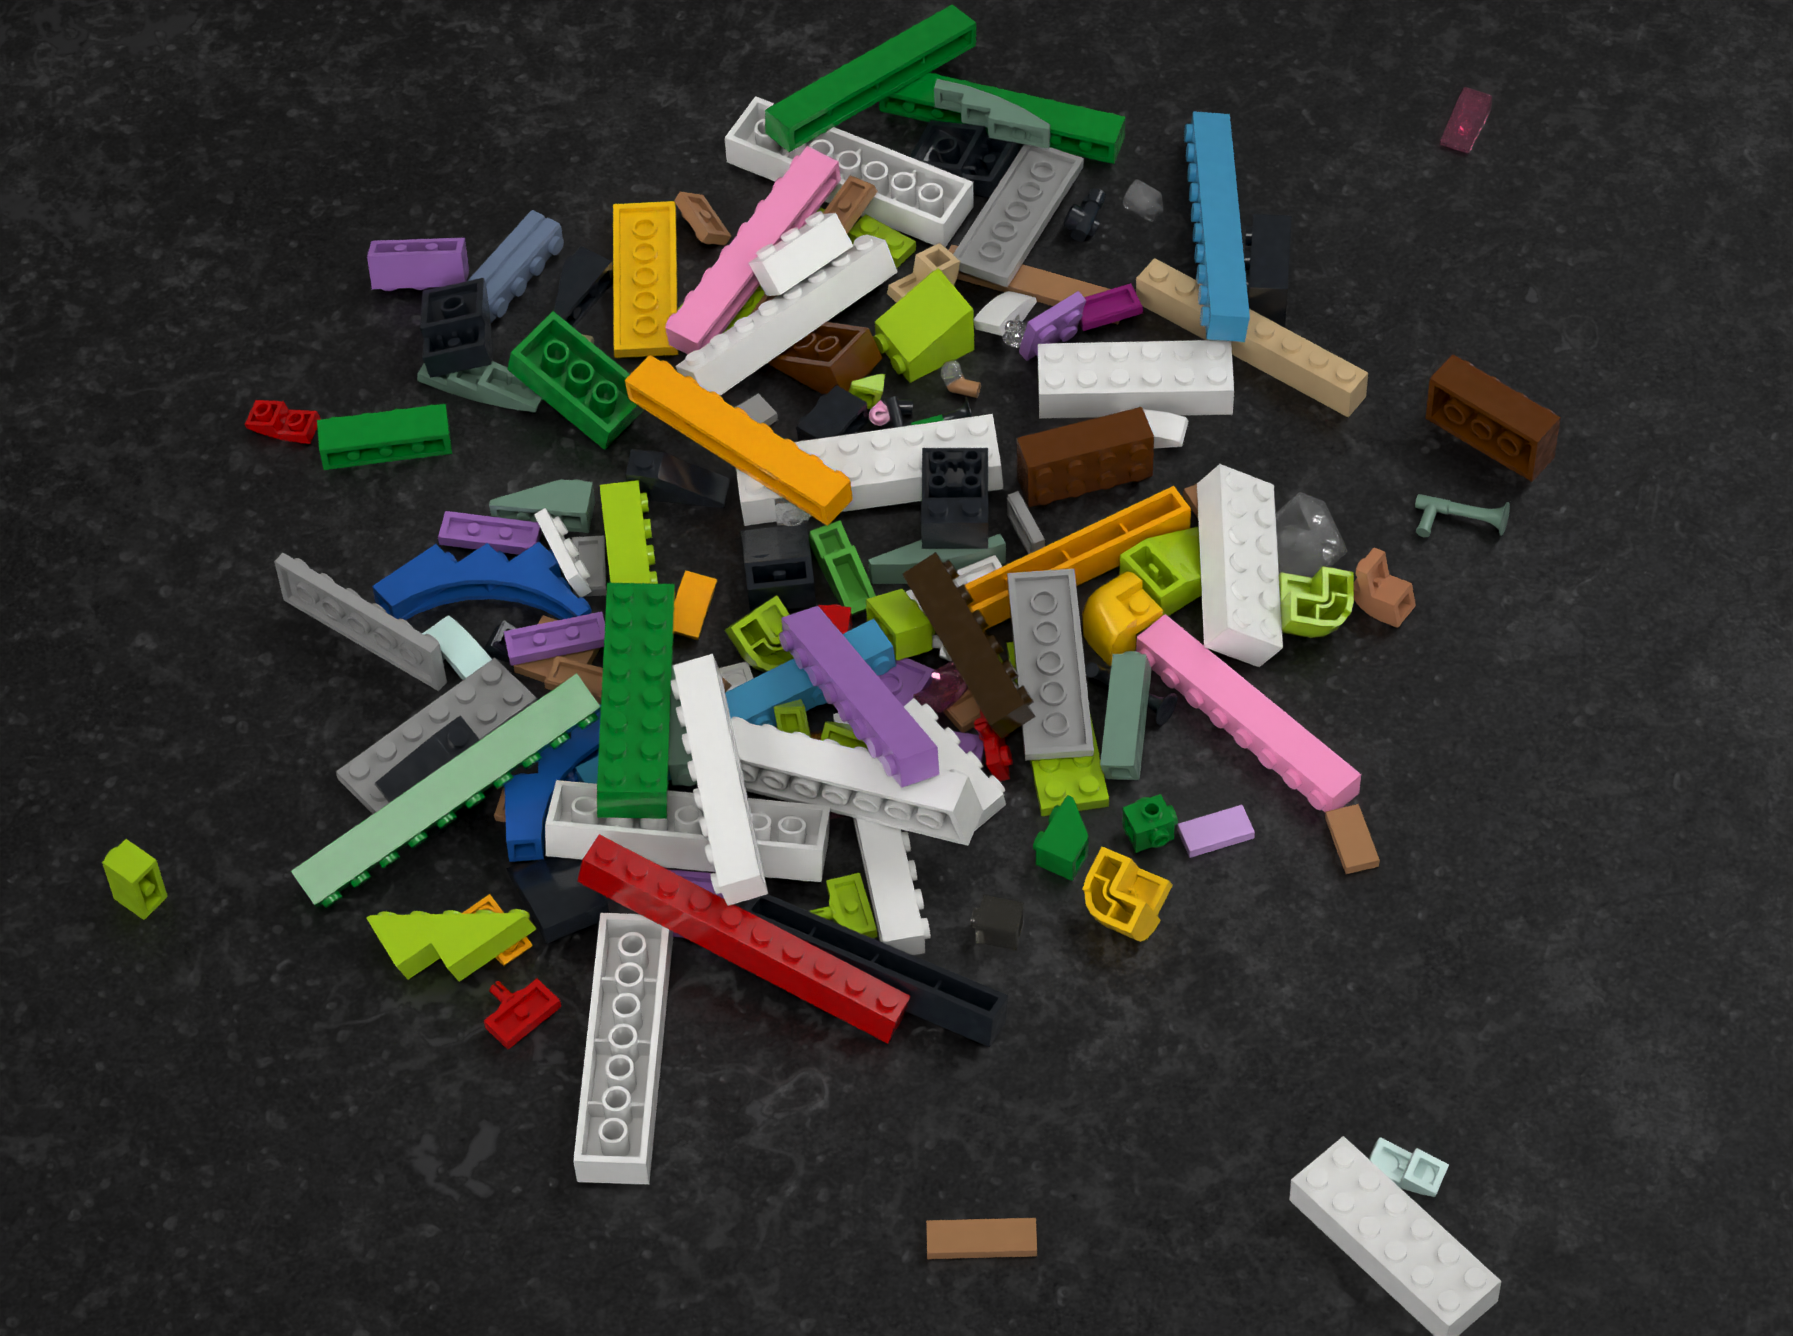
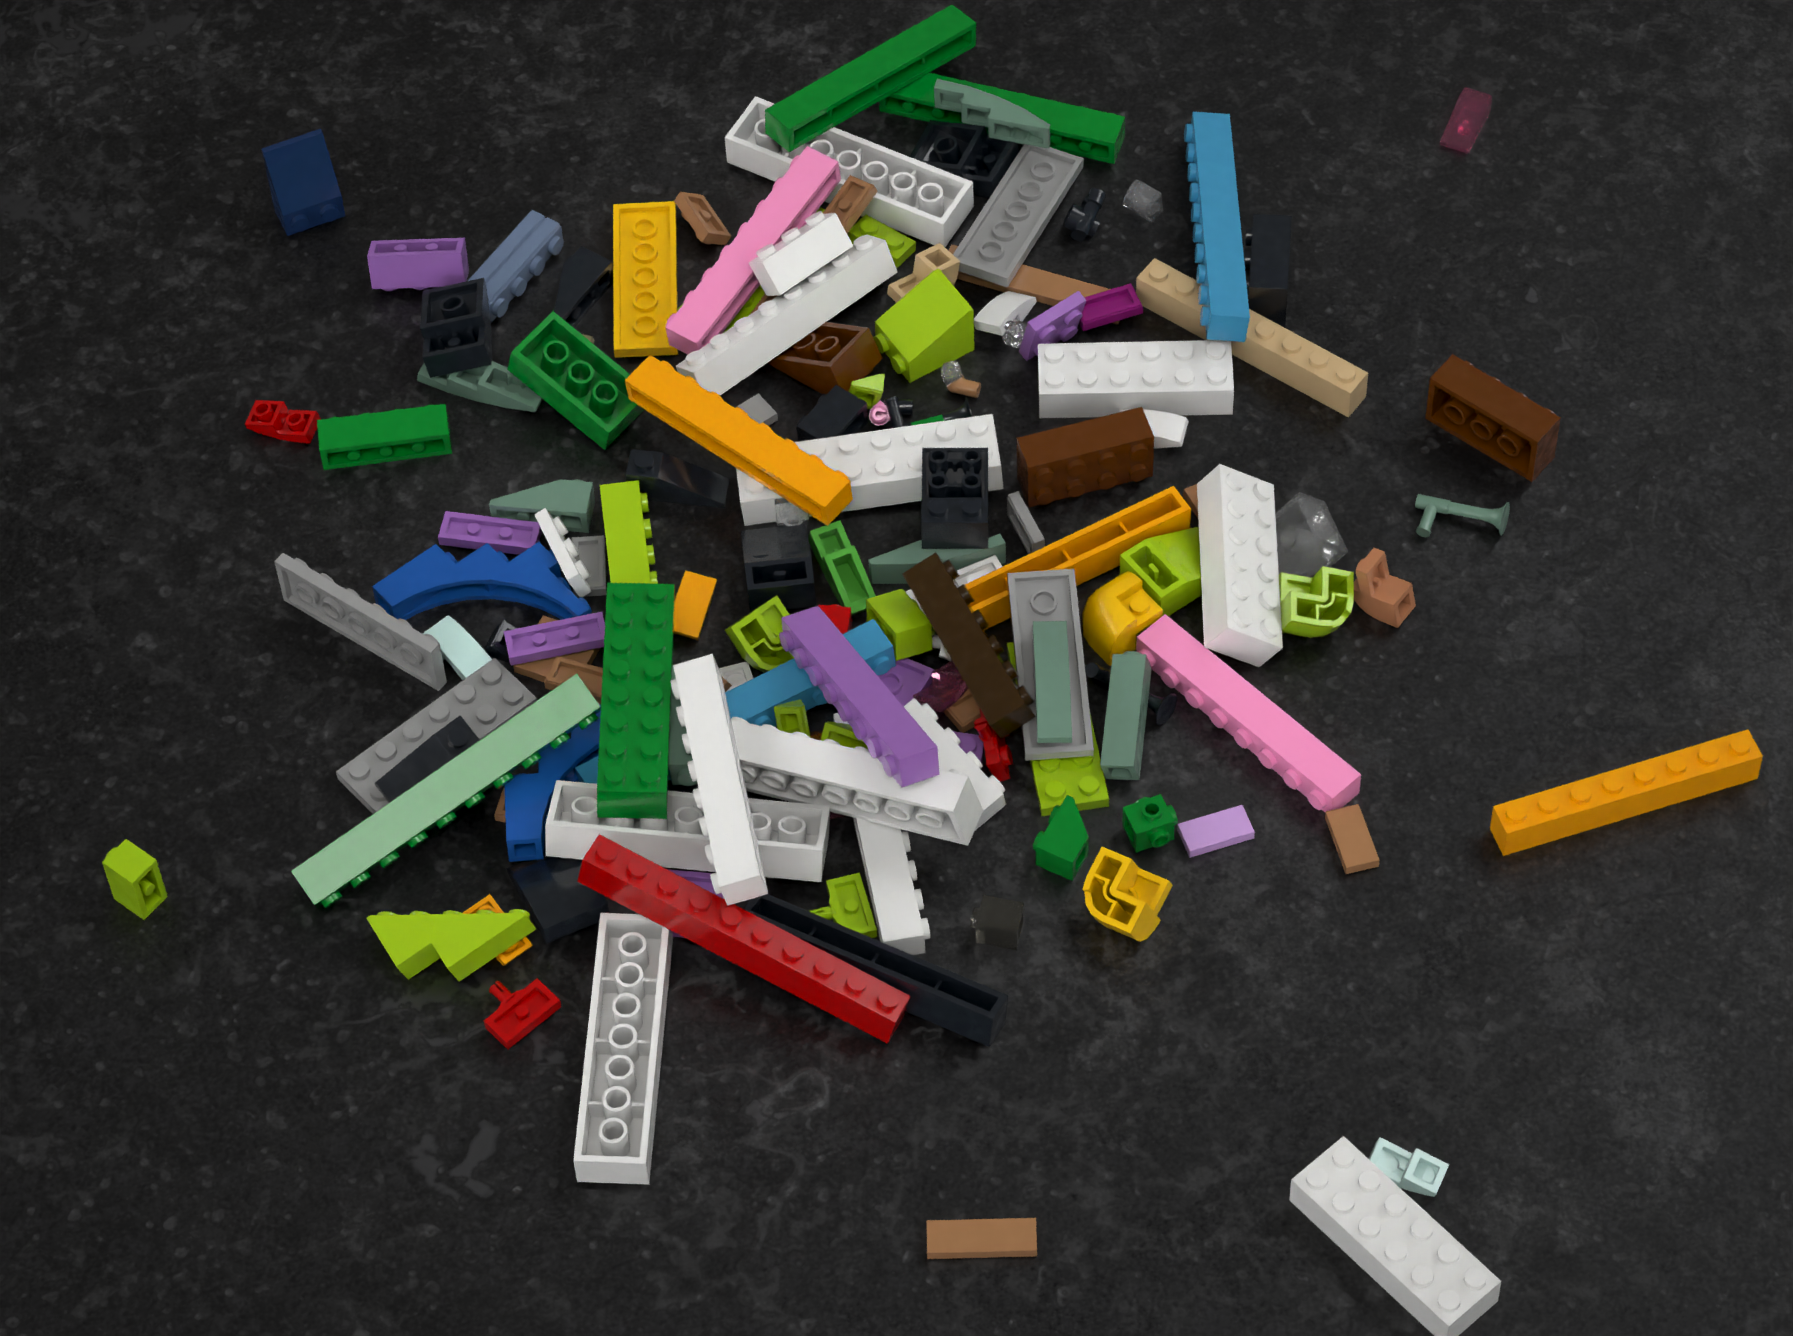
none -> dark blue slope [262,129,345,236]
none -> sand green slope [1032,621,1072,743]
none -> light orange brick [1490,729,1763,856]

